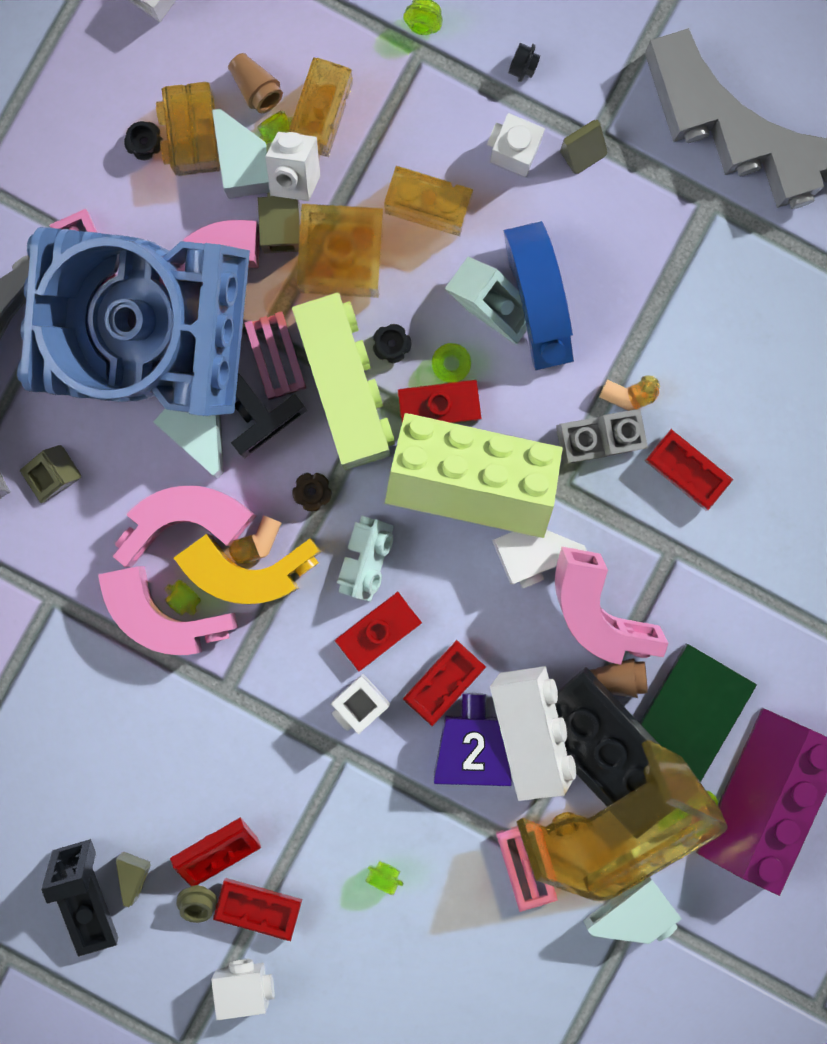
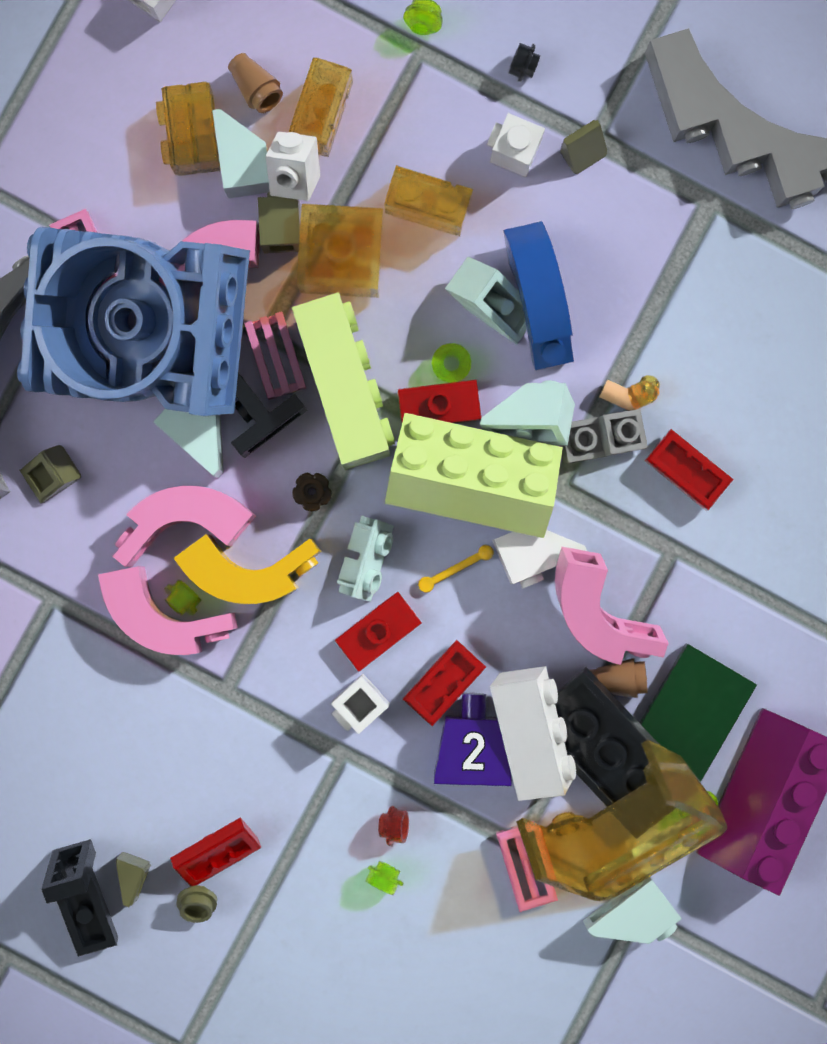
black plate [124,121,163,161] -> none
white brick [211,959,275,1020] -> none
red plate [213,878,303,942] -> none
arm [229,515,282,564] -> none
clear neon green plate [257,111,296,144] -> none
black plate [373,324,412,363] -> none
none -> clear red plate [378,806,409,847]
none -> yellow hinge [418,545,494,592]
none -> light aqua slope [480,380,575,446]

